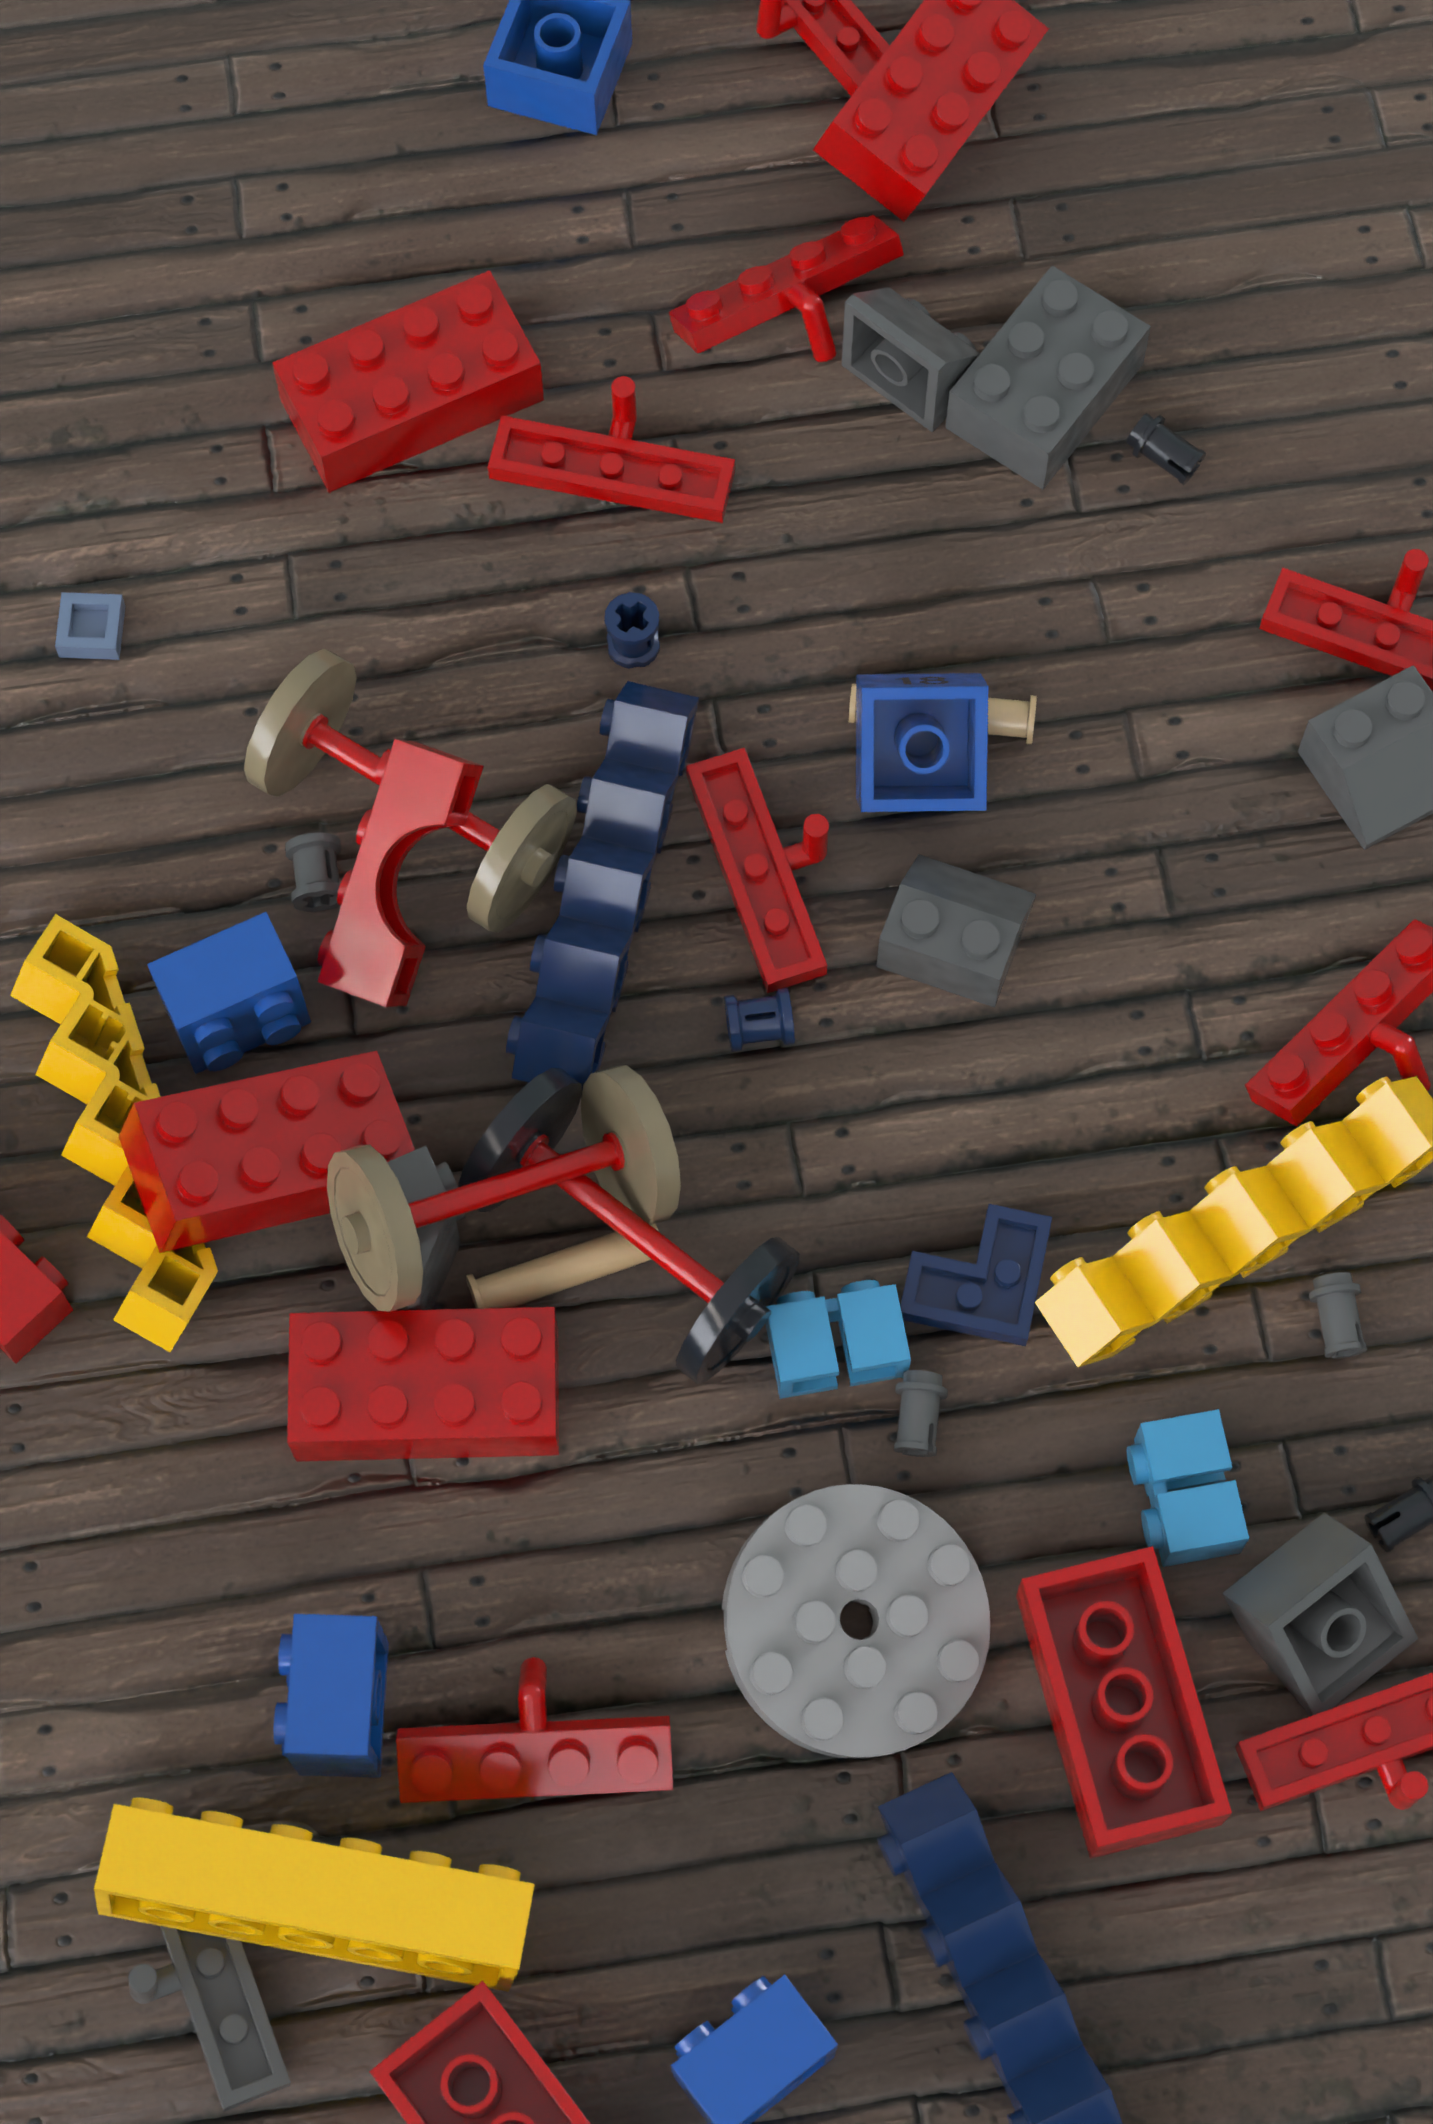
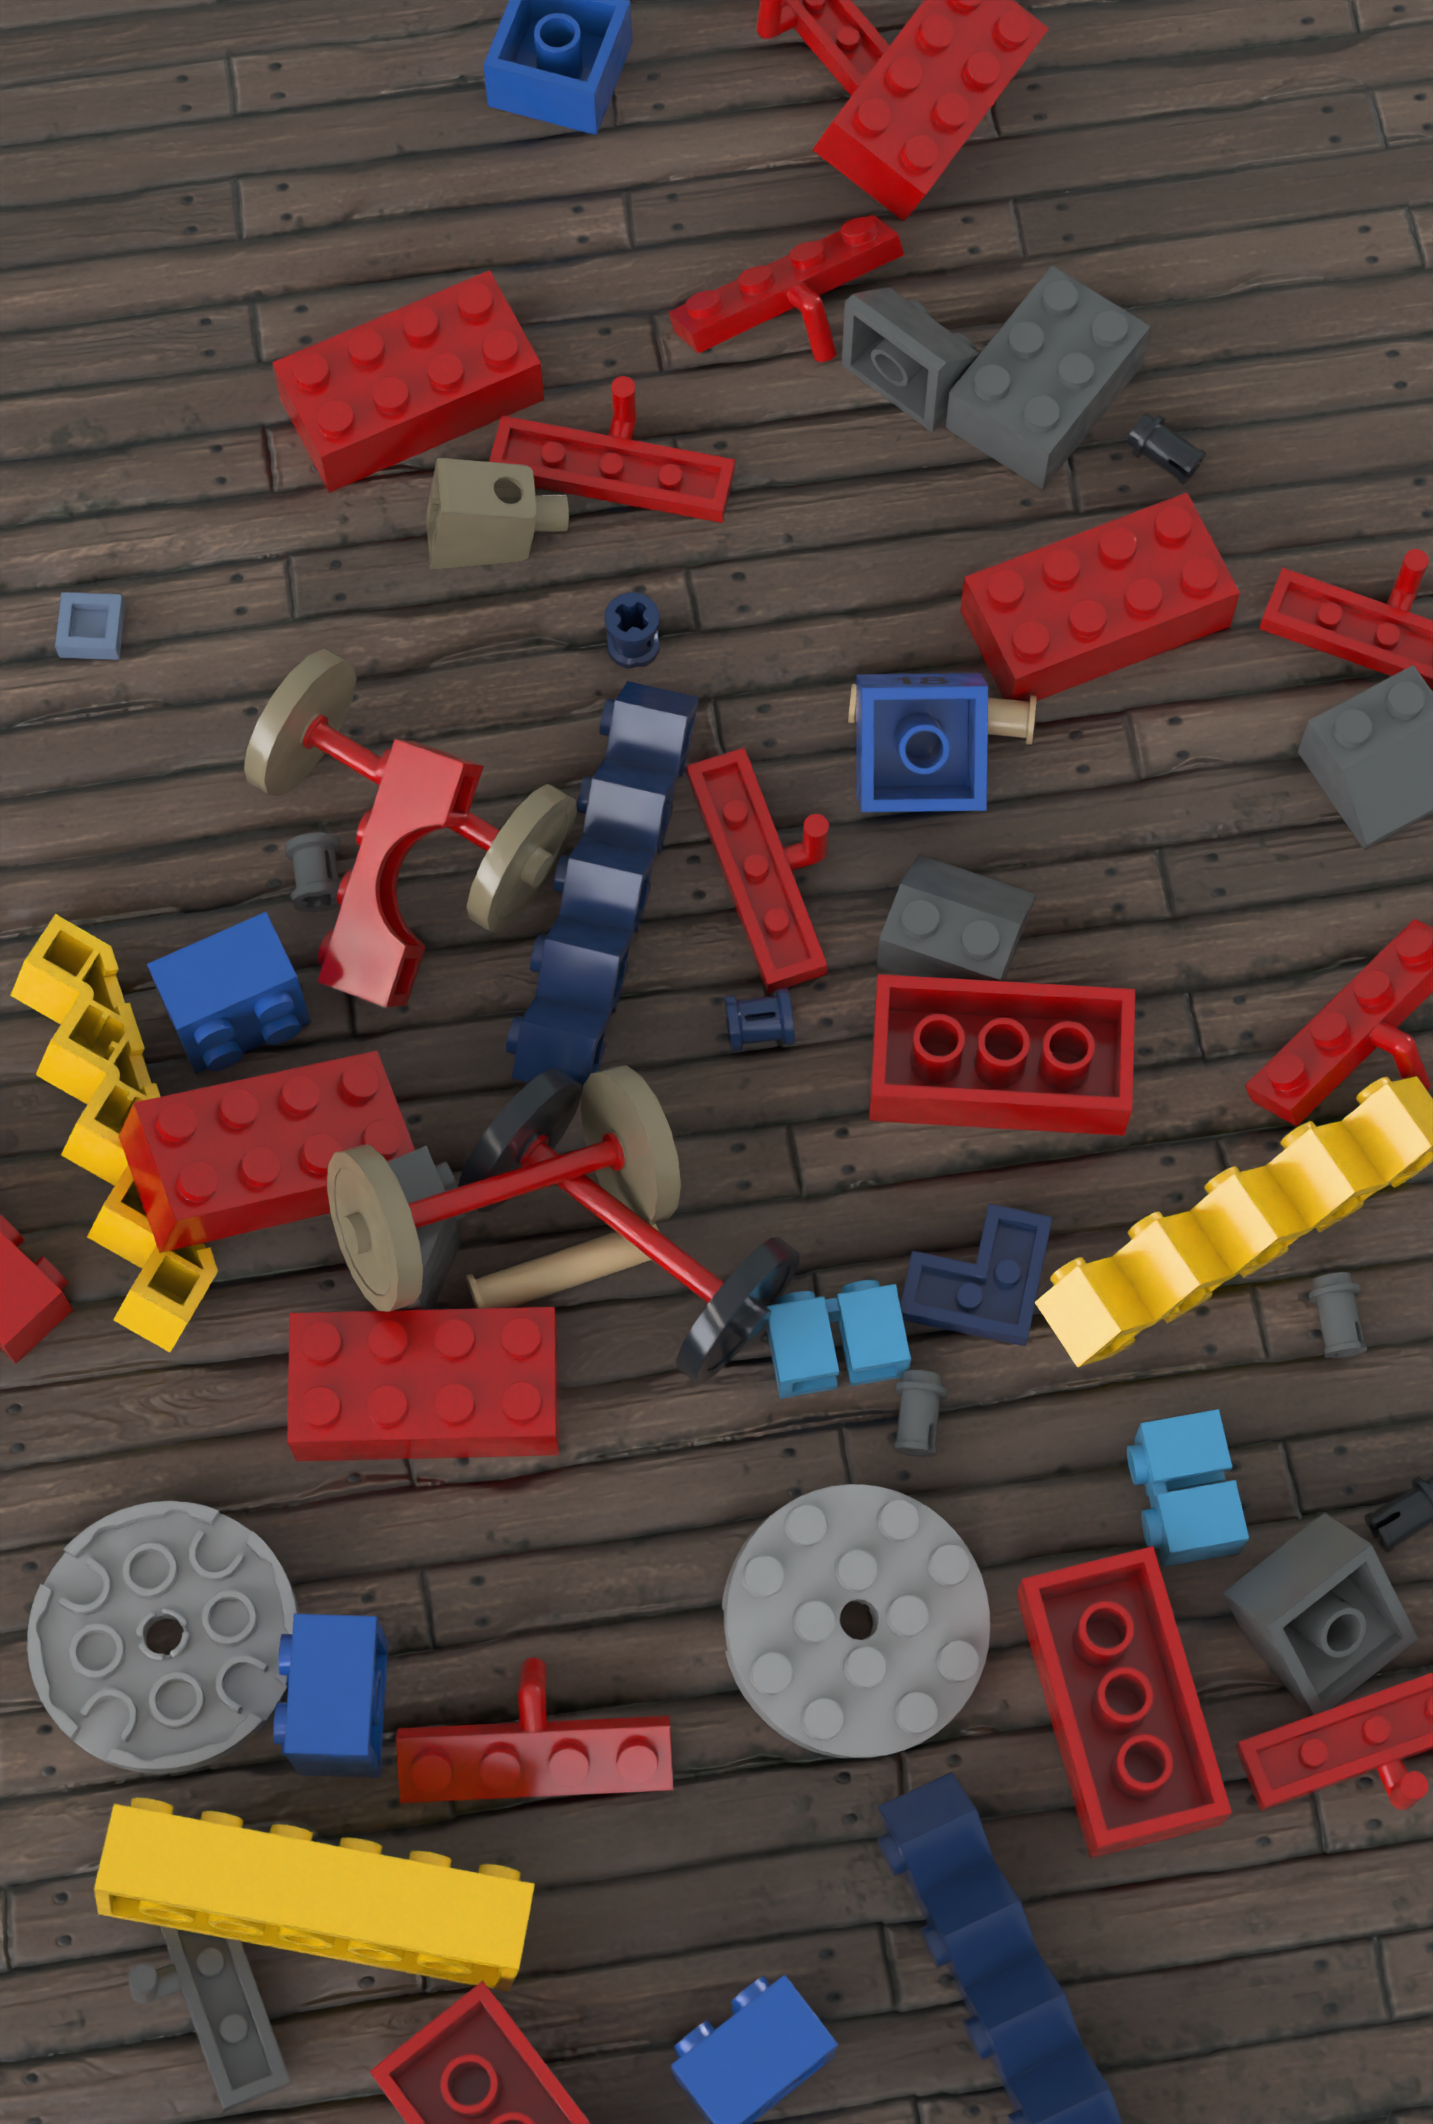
none -> light grey plate [27,1501,299,1774]
none -> dark tan torso [426,458,569,569]
none -> red brick [869,974,1135,1136]
none -> red brick [960,492,1240,702]

